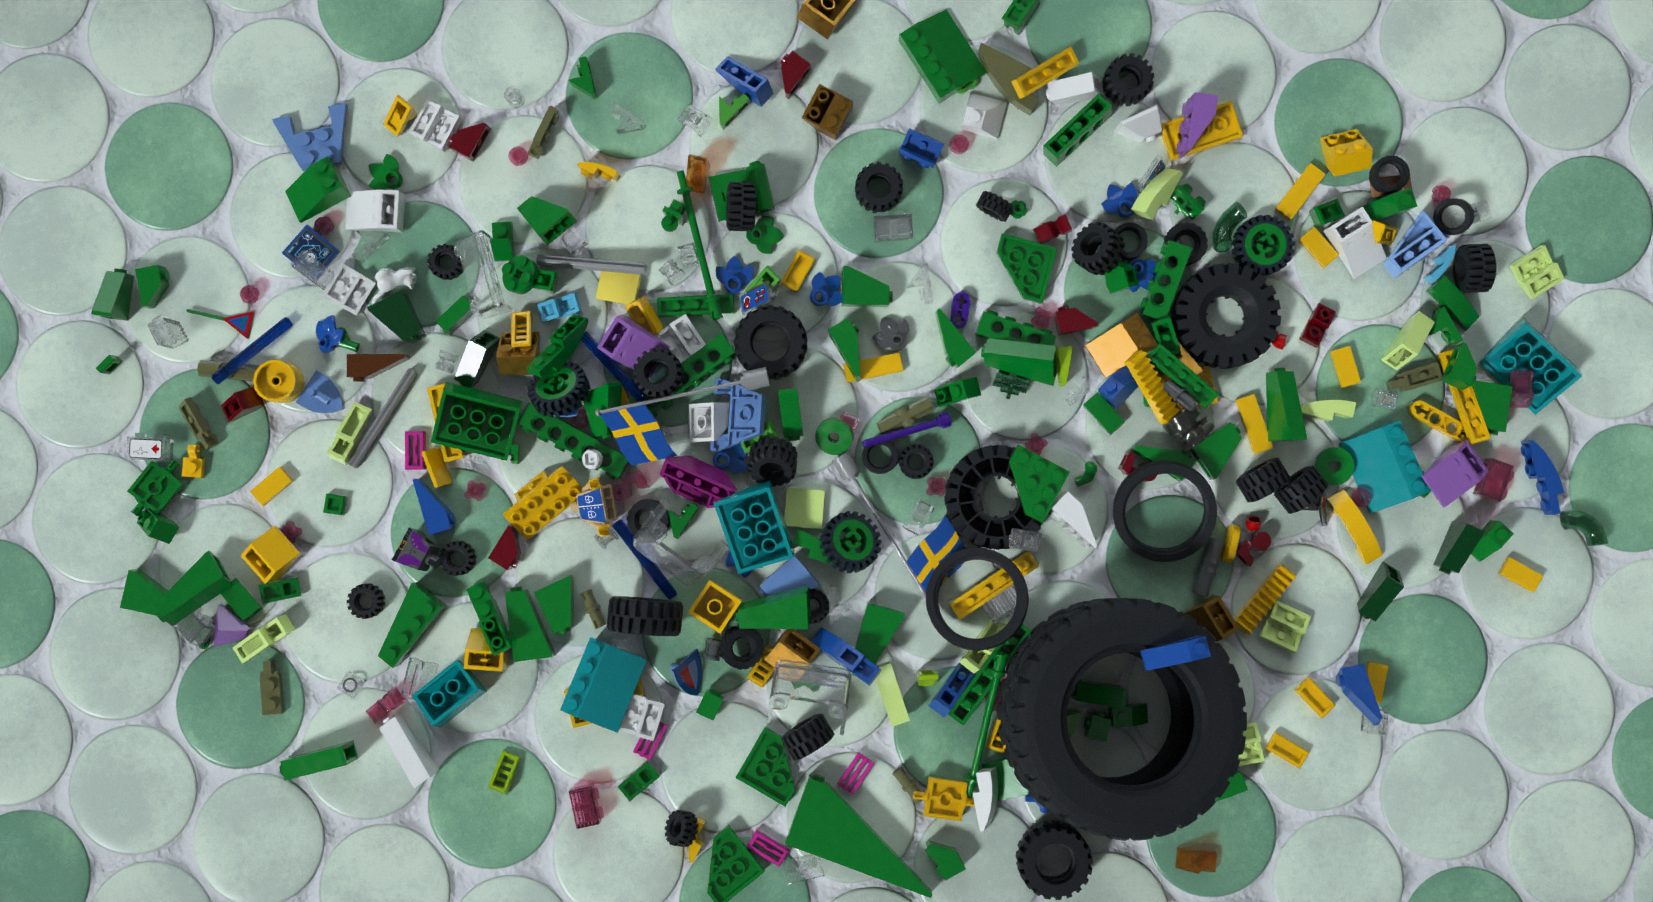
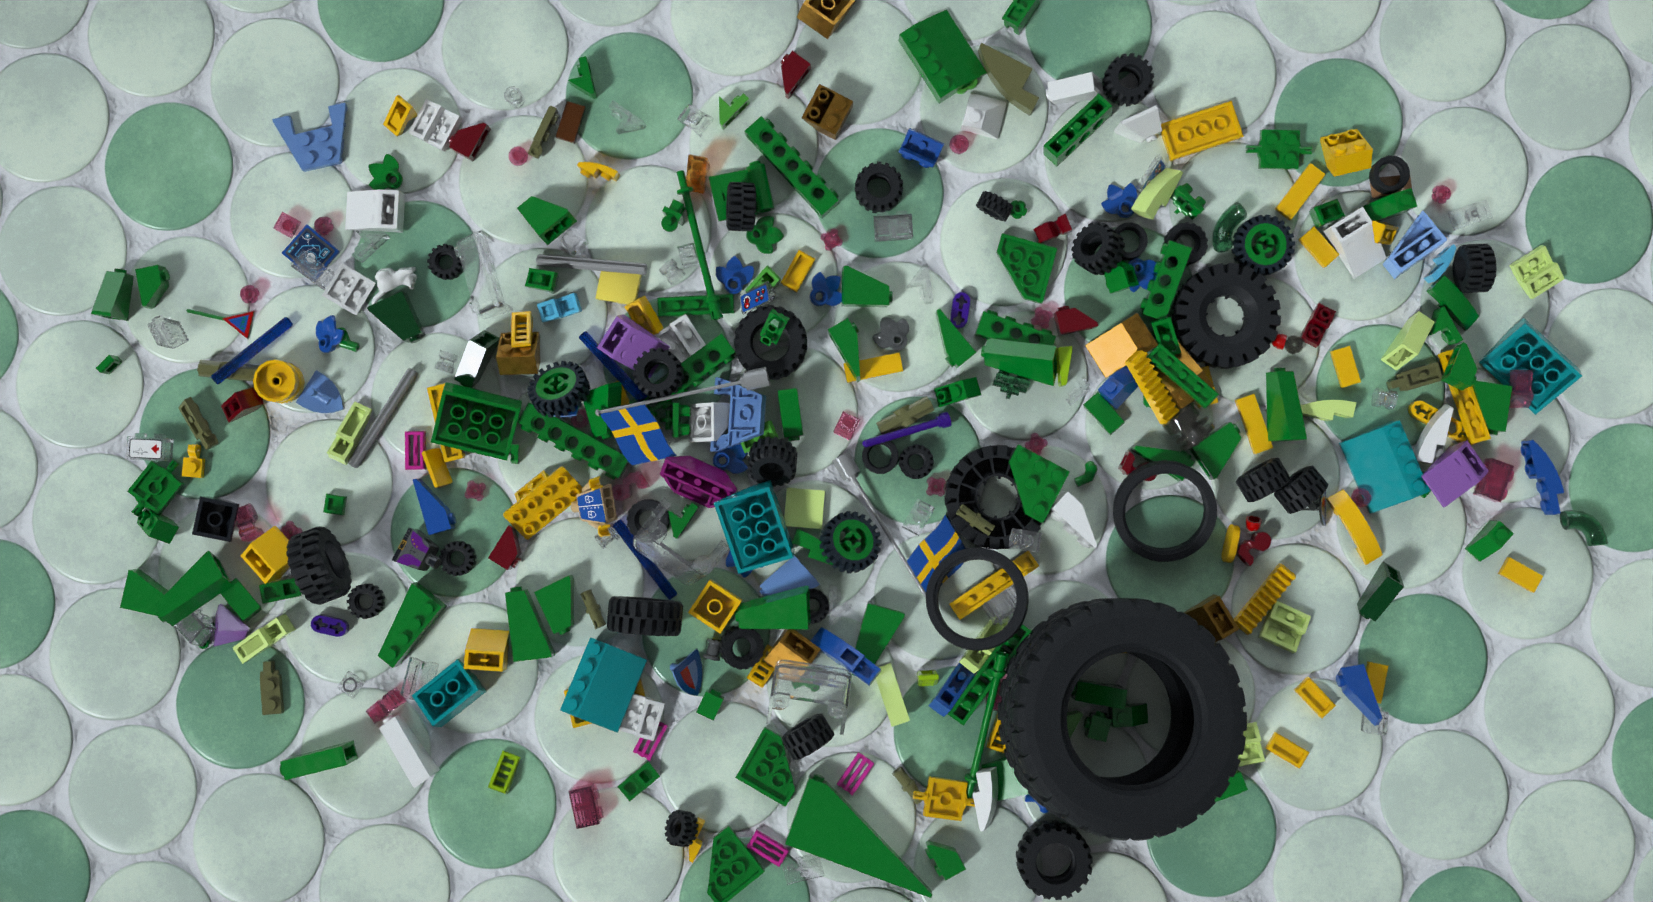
yellow tile [250,467,293,506] -> none
green slope [285,156,351,223] -> none
reddish brown slope [347,354,410,382] -> none
green panel [435,295,478,336] -> none
green slope [466,581,512,657] -> none
green slope [490,222,514,262] -> none
green plate [502,255,539,295] -> none
green slope [526,314,588,378] -> none
white tile [582,450,602,469] -> none
blue slope [715,56,774,107] -> none
green tile [815,418,854,455] -> none
yellow gear [1011,47,1080,99] -> none
blue slope [1140,636,1211,671] -> none
dark grey axle [1163,380,1198,411] -> none
clear orange slope [1175,848,1217,874] -> none
medium lavender slope [1177,92,1218,159] -> none
dark grey axle [1192,537,1225,597] -> none
green tile [1314,447,1355,485] -> none
black tyre [1433,198,1475,235] -> none
dark green slope [1433,523,1485,575] -> none
none -> black slope [192,496,239,542]
none -> clear pink leg [236,503,264,542]
none -> clear pink plate [273,212,301,238]
none -> black tyre [286,526,352,605]
none -> dark purple beam [311,615,349,637]
none -> reddish brown tile [556,101,586,144]
none -> green hips [660,403,691,437]
none -> green brick [744,116,839,219]
none -> green hips [760,309,790,346]
none -> clear pink plate [821,229,843,251]
none -> olive pin [956,504,995,536]
none -> green plate [1246,129,1312,170]
none -> clear smoke plate [1284,335,1303,354]
none -> white slope [1414,404,1453,463]

